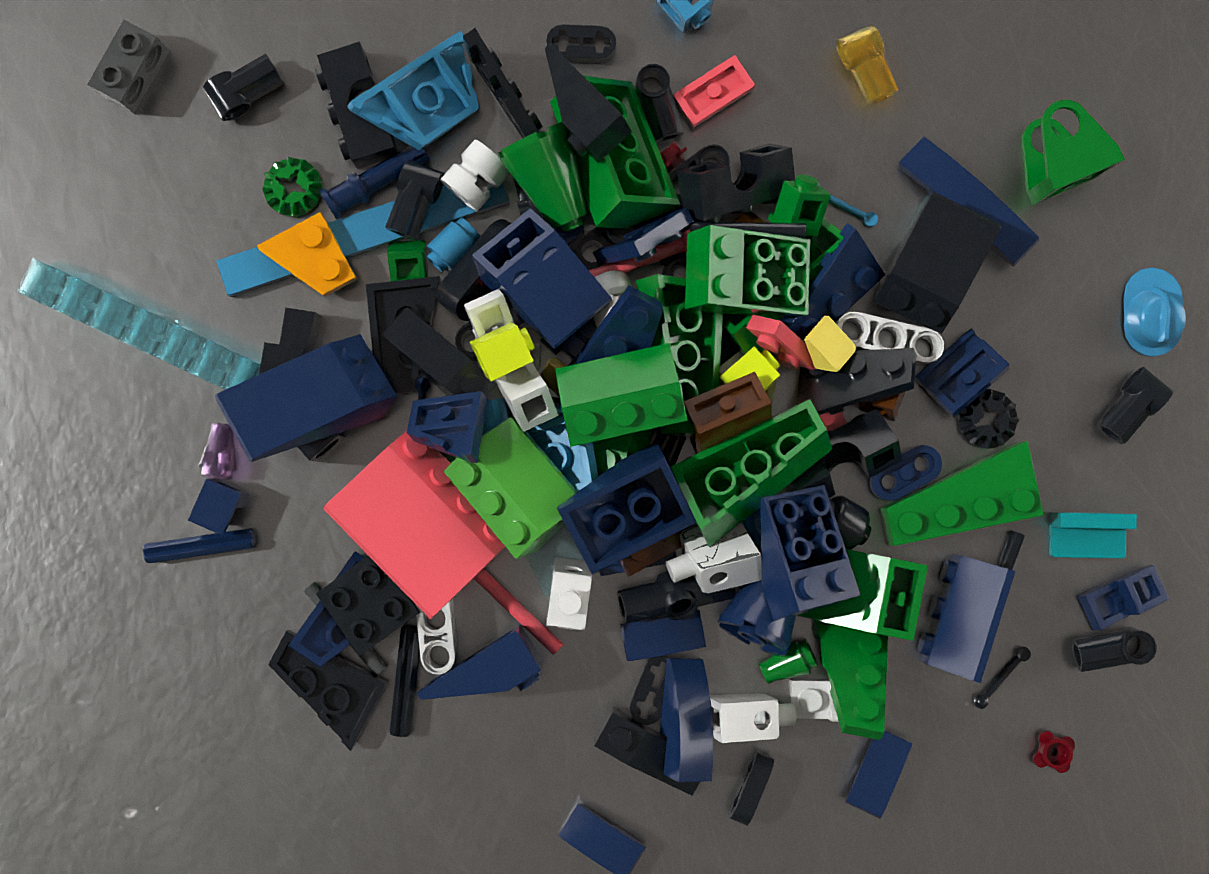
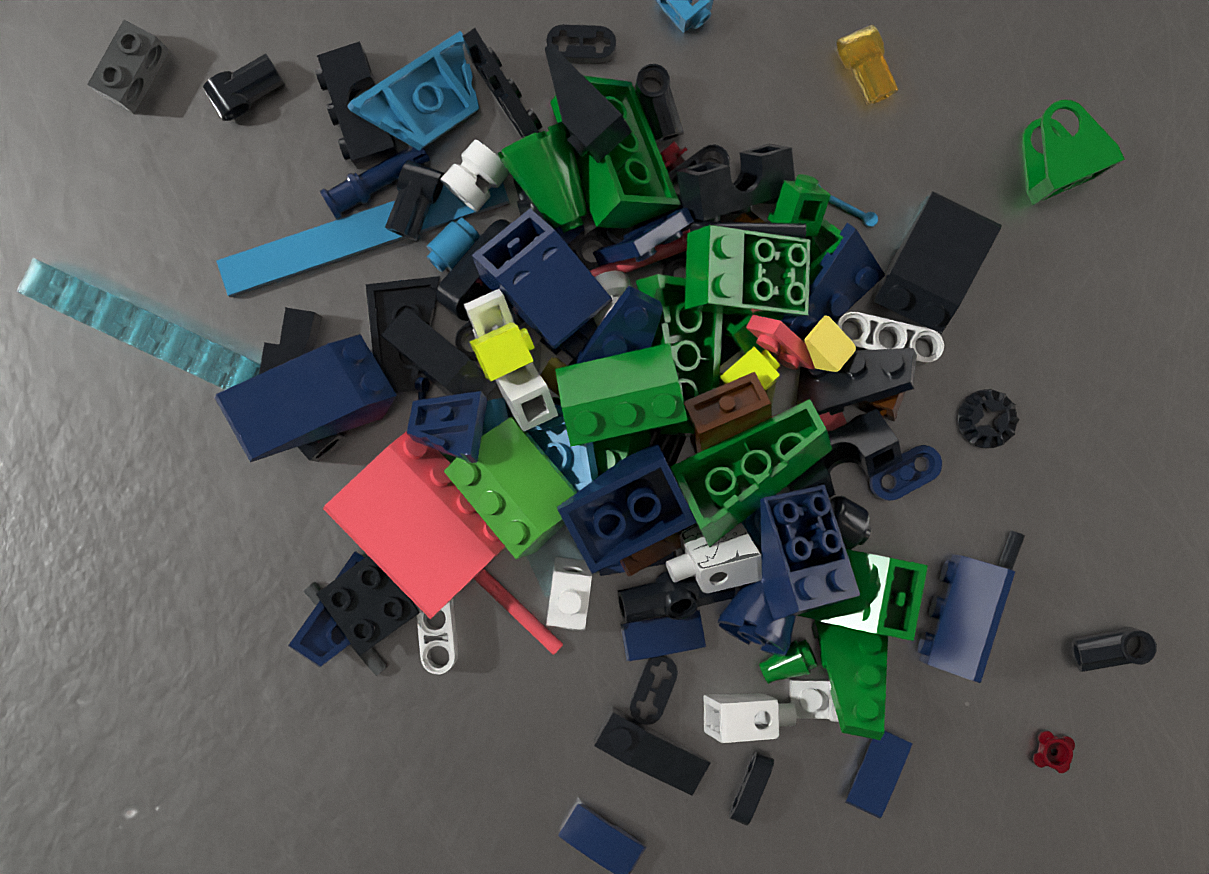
dark blue axle [143,528,256,563] -> none
dark blue panel [188,479,250,534] -> none
clear purple cone [199,423,237,480] -> none
light orange wing [257,212,358,297] -> none
green gear [262,156,322,217] -> none
black wing [268,630,388,751] -> none
green slope [387,240,428,281] -> none
black axle [390,625,420,737] -> none
dark blue slope [416,624,544,700] -> none
dark blue slope [660,658,713,782] -> none
coral plate [673,55,755,129] -> none
green wedge [878,441,1044,546] -> none
dark blue slope [899,136,1039,267] -> none
dark blue plate [915,328,1010,418] -> none
black hinge [974,646,1031,709] -> none
teal panel [1049,512,1137,559] -> none
dark blue slope [1078,565,1169,631] -> none
black piece [1097,367,1173,444] -> none
dark azure piece [1124,267,1186,356] -> none

